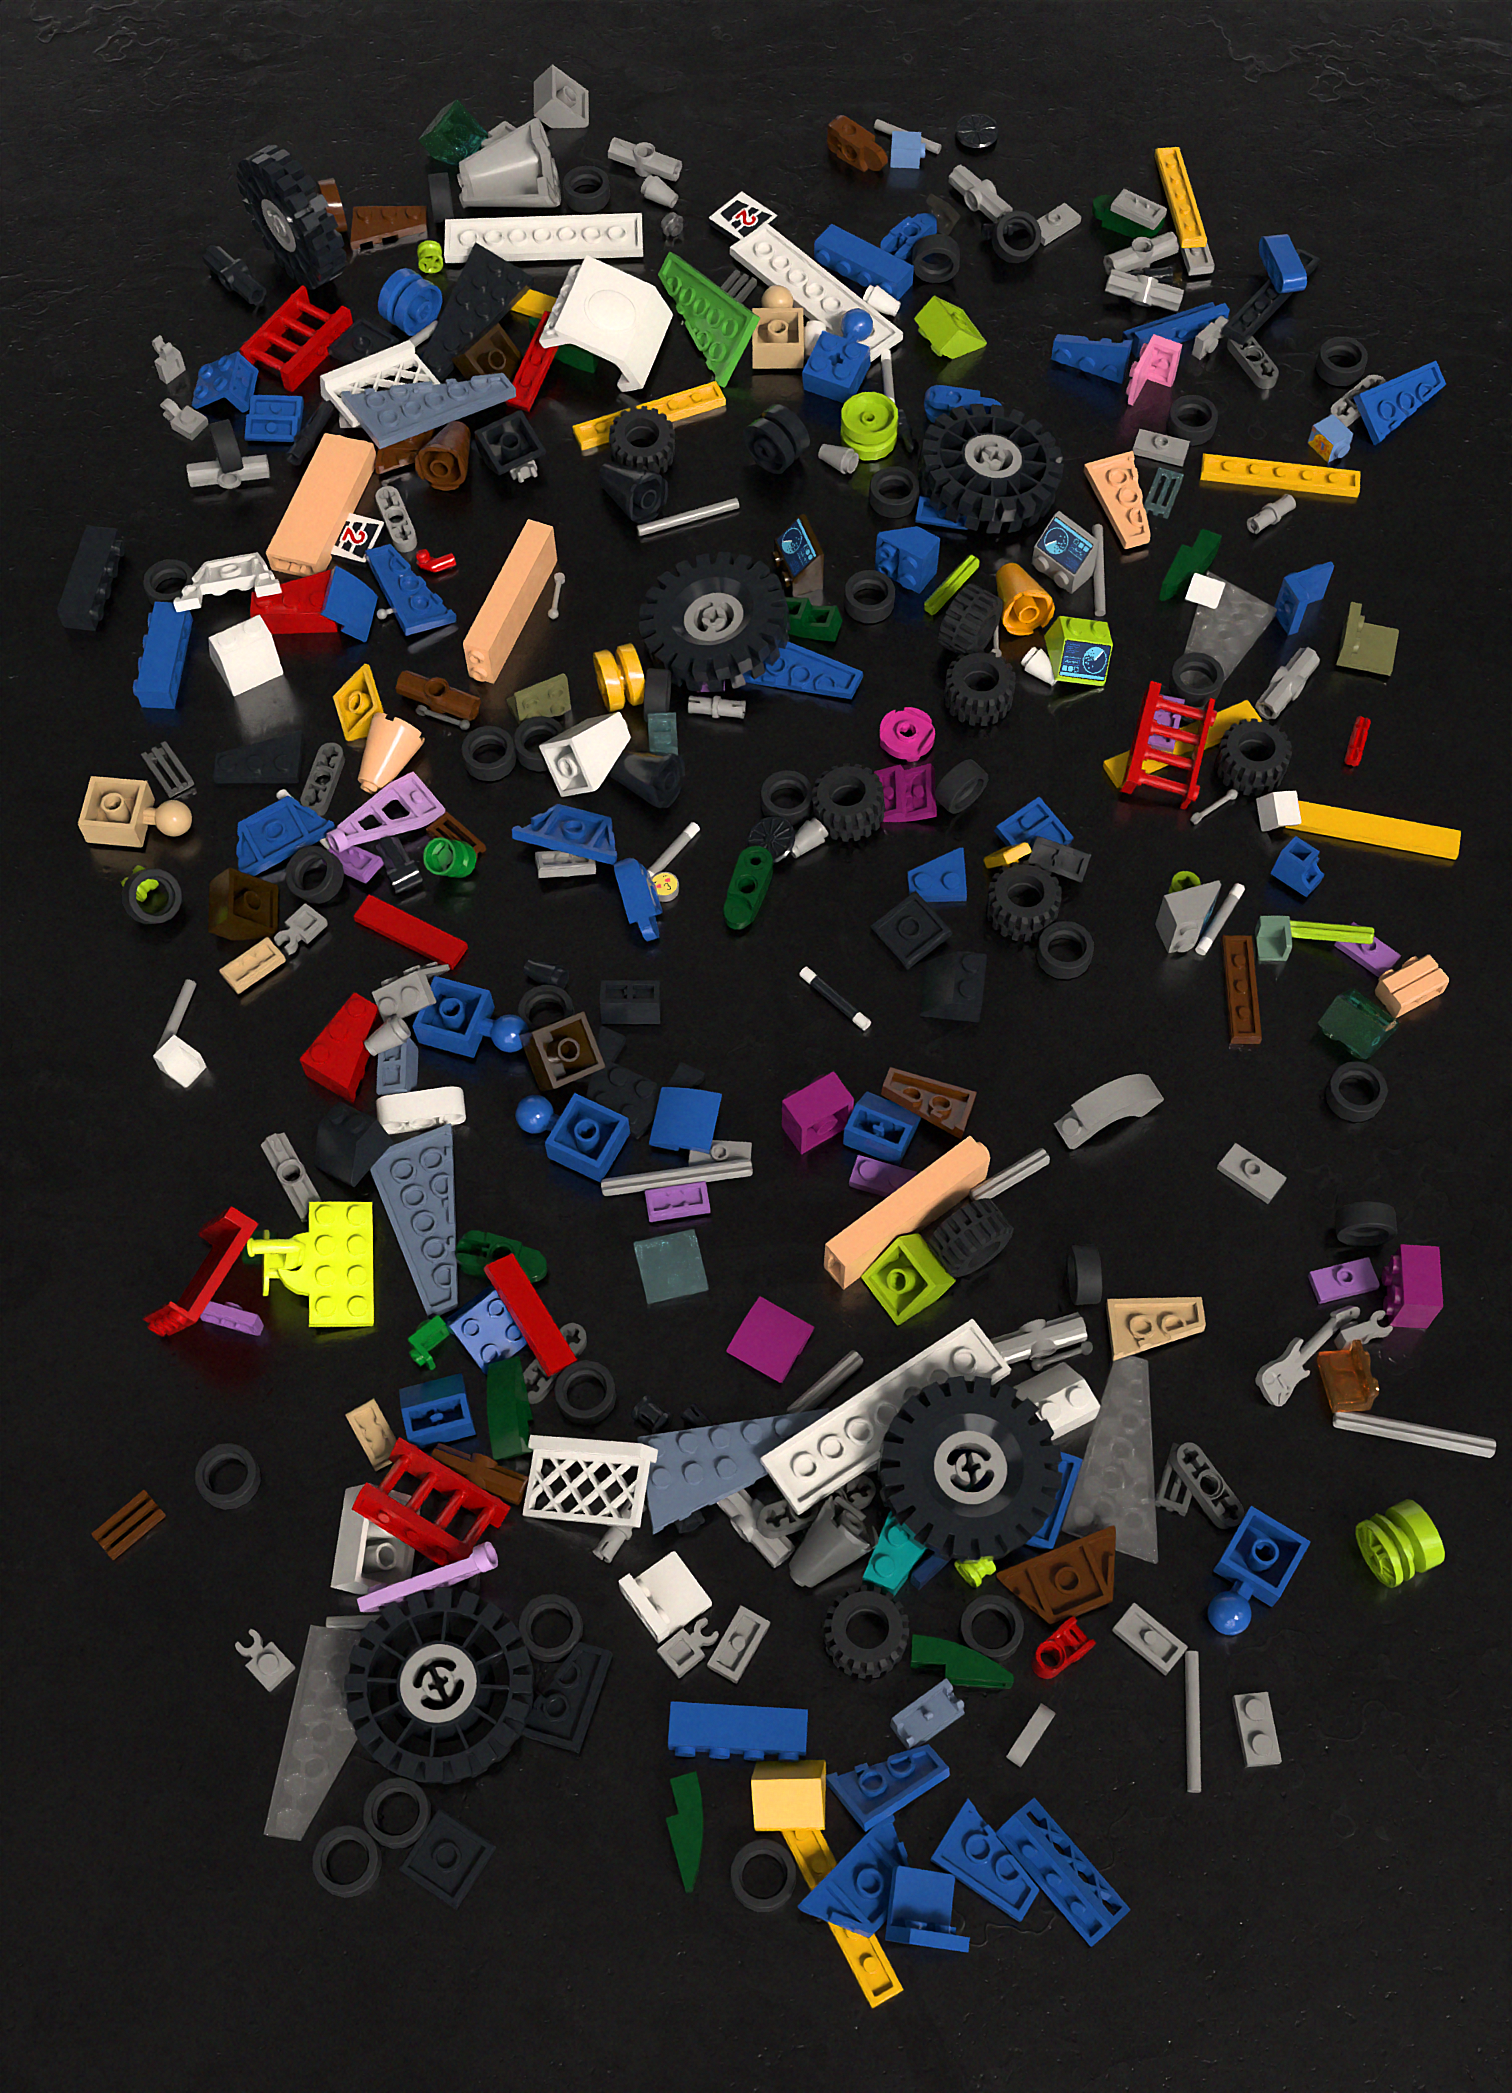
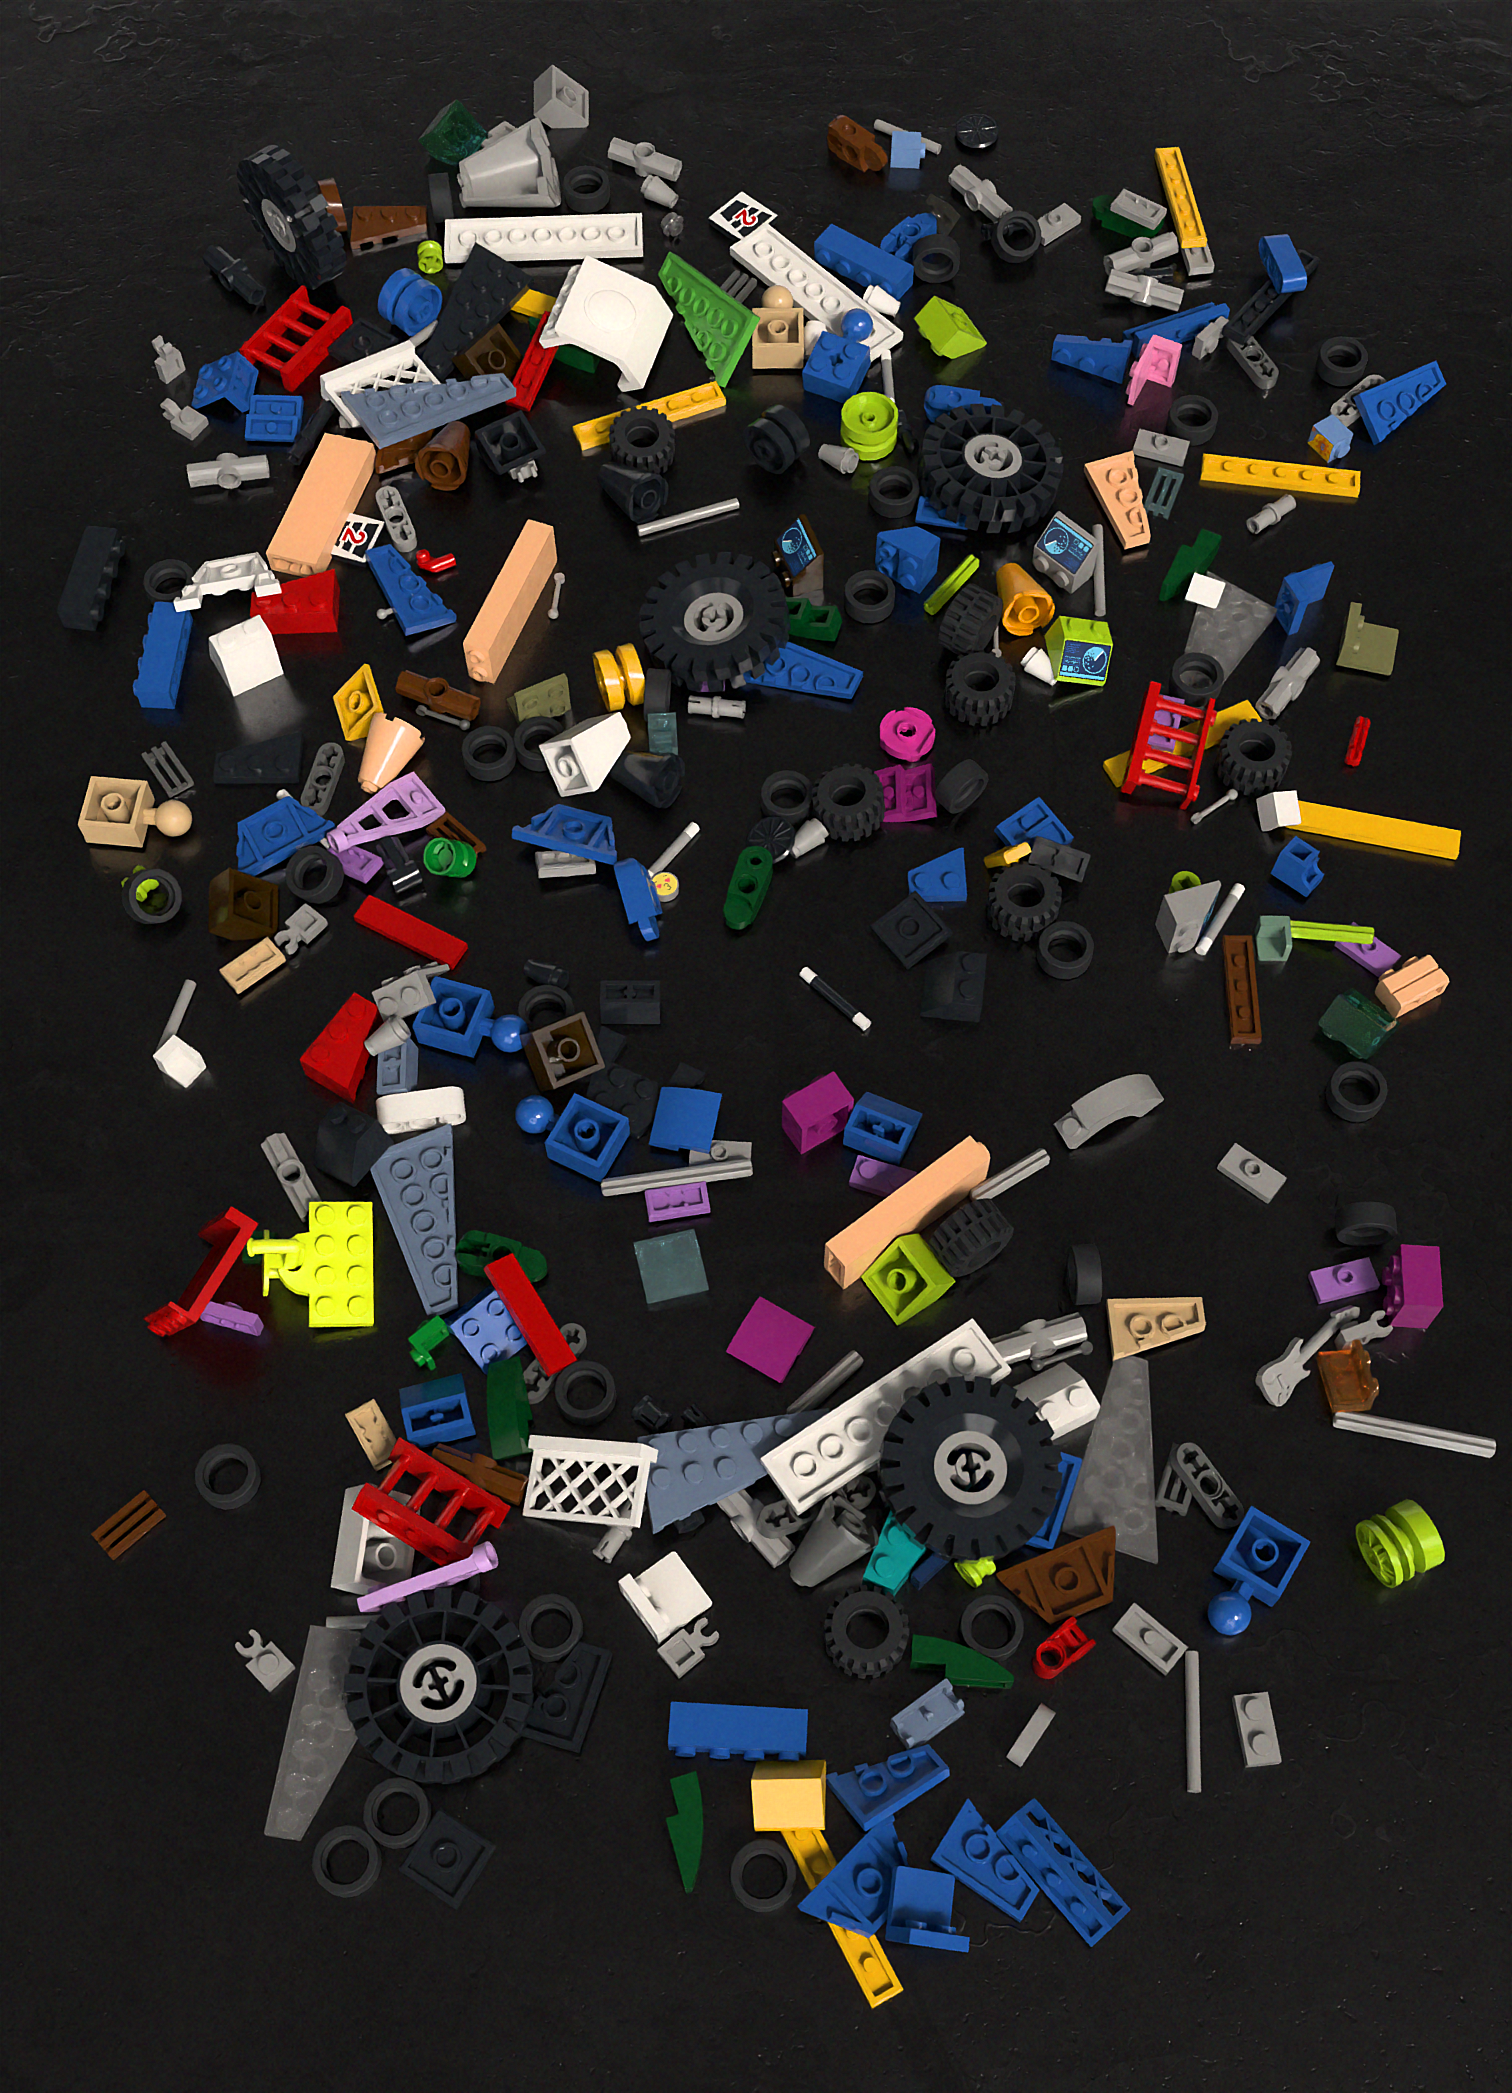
black tyre [208,419,244,474] -> none
blue slope [320,566,378,642] -> none
light grey plate [707,1606,770,1684] -> none
reddish brown wing [881,1067,977,1139] -> none

